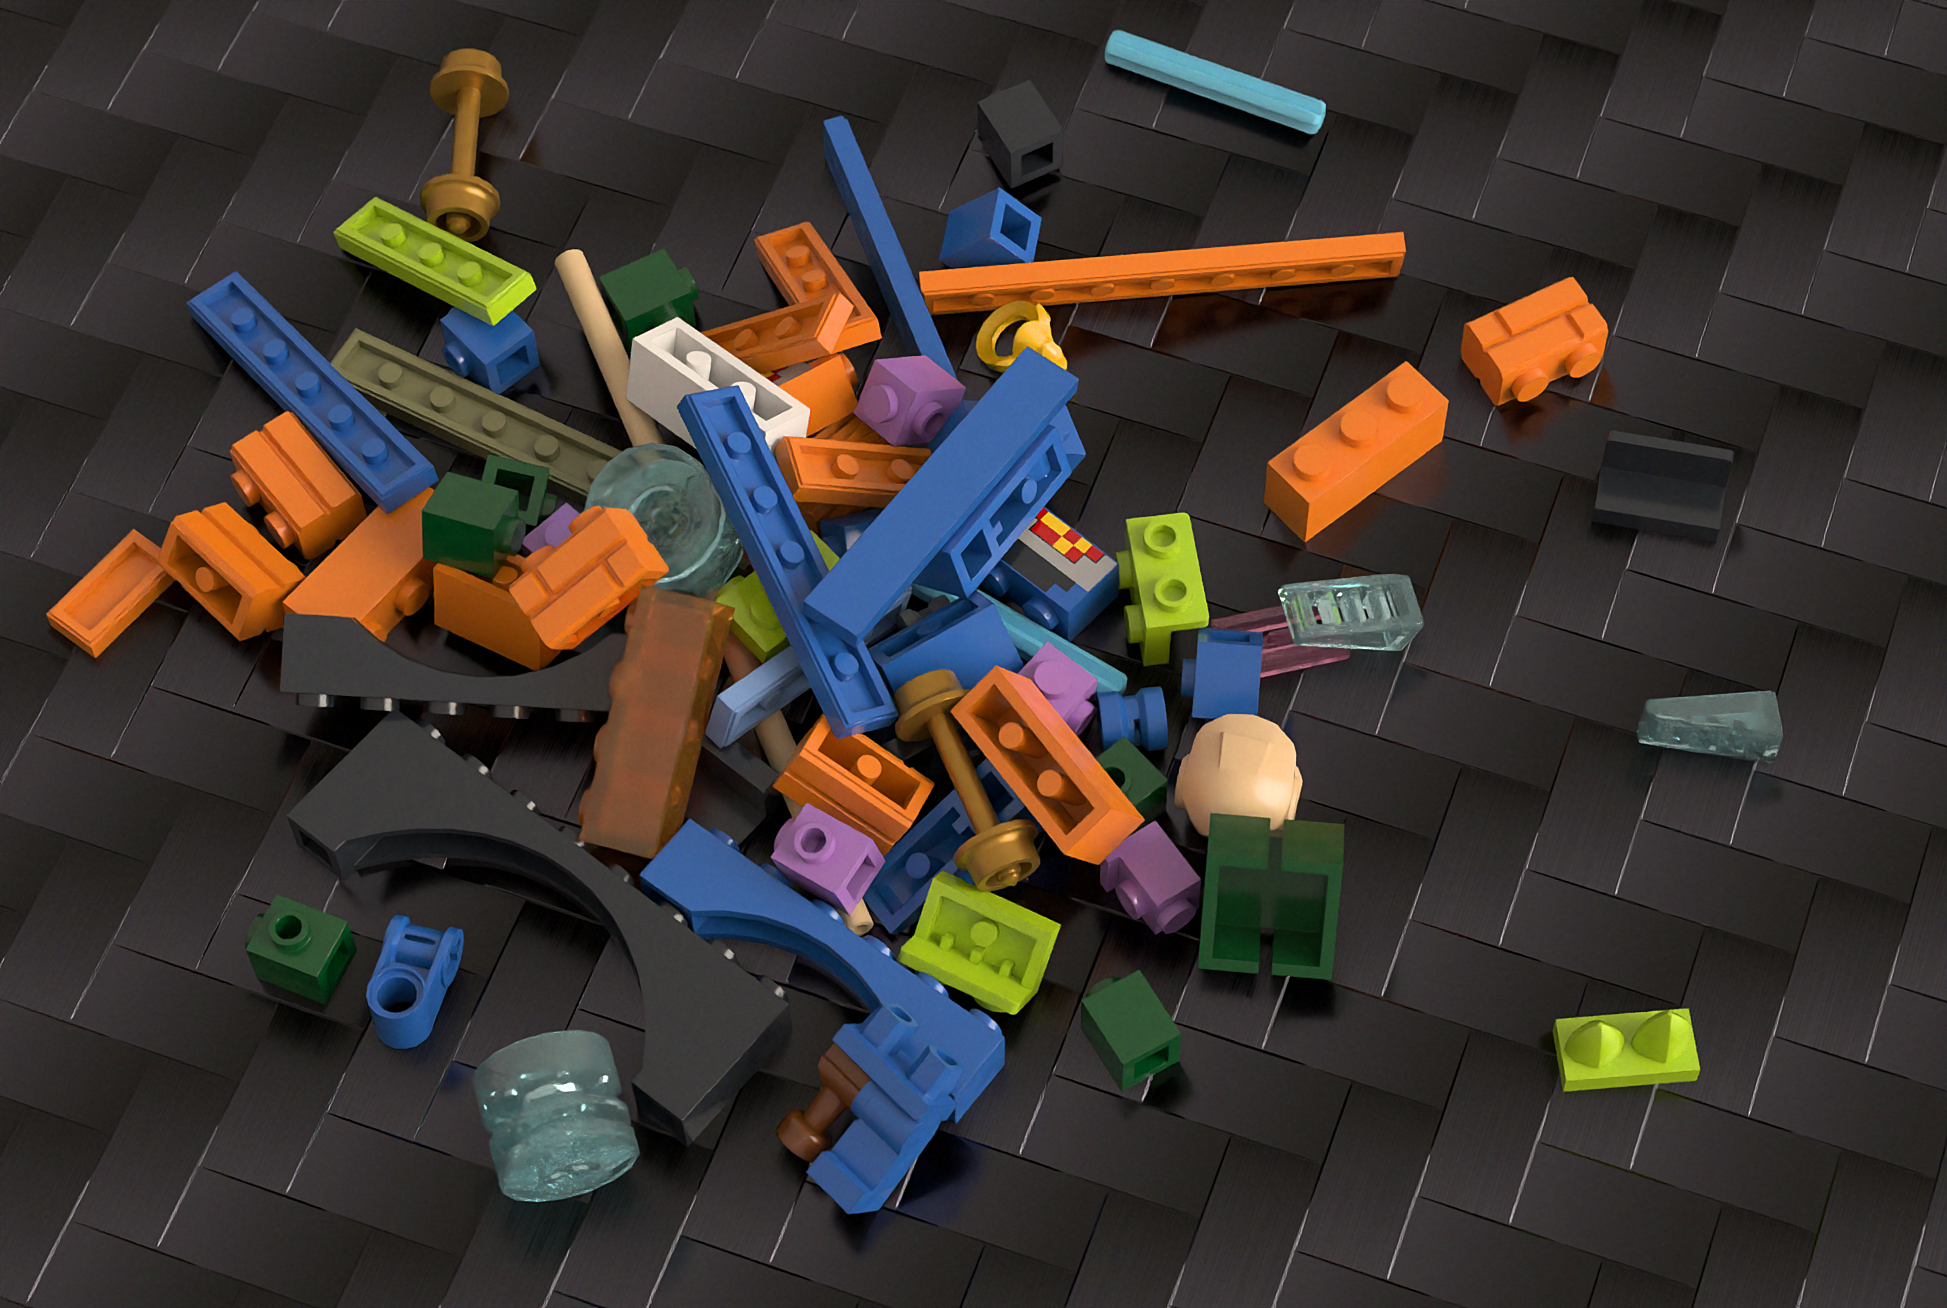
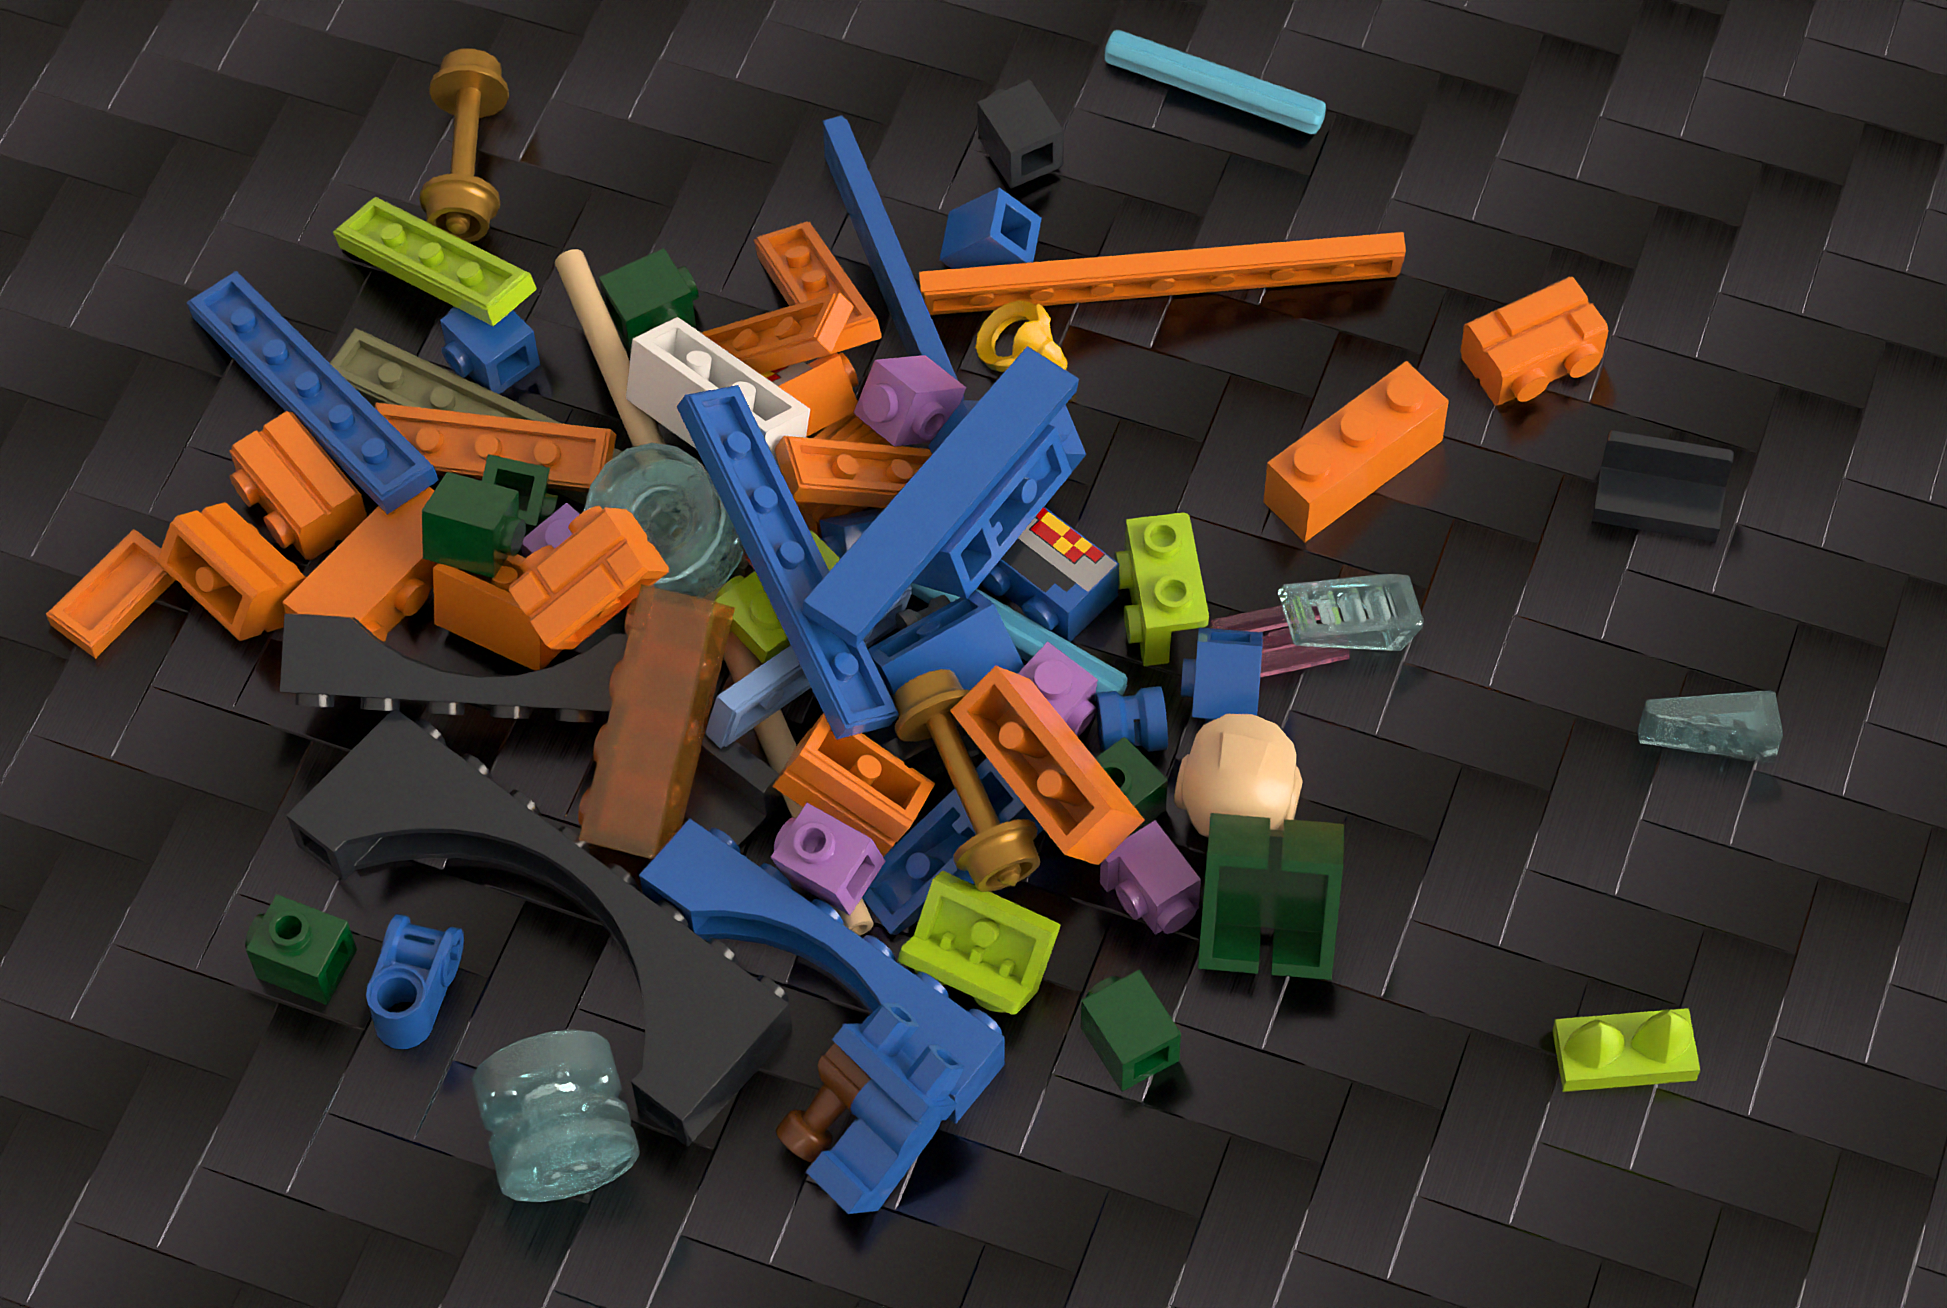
none -> orange tile [375,403,616,495]

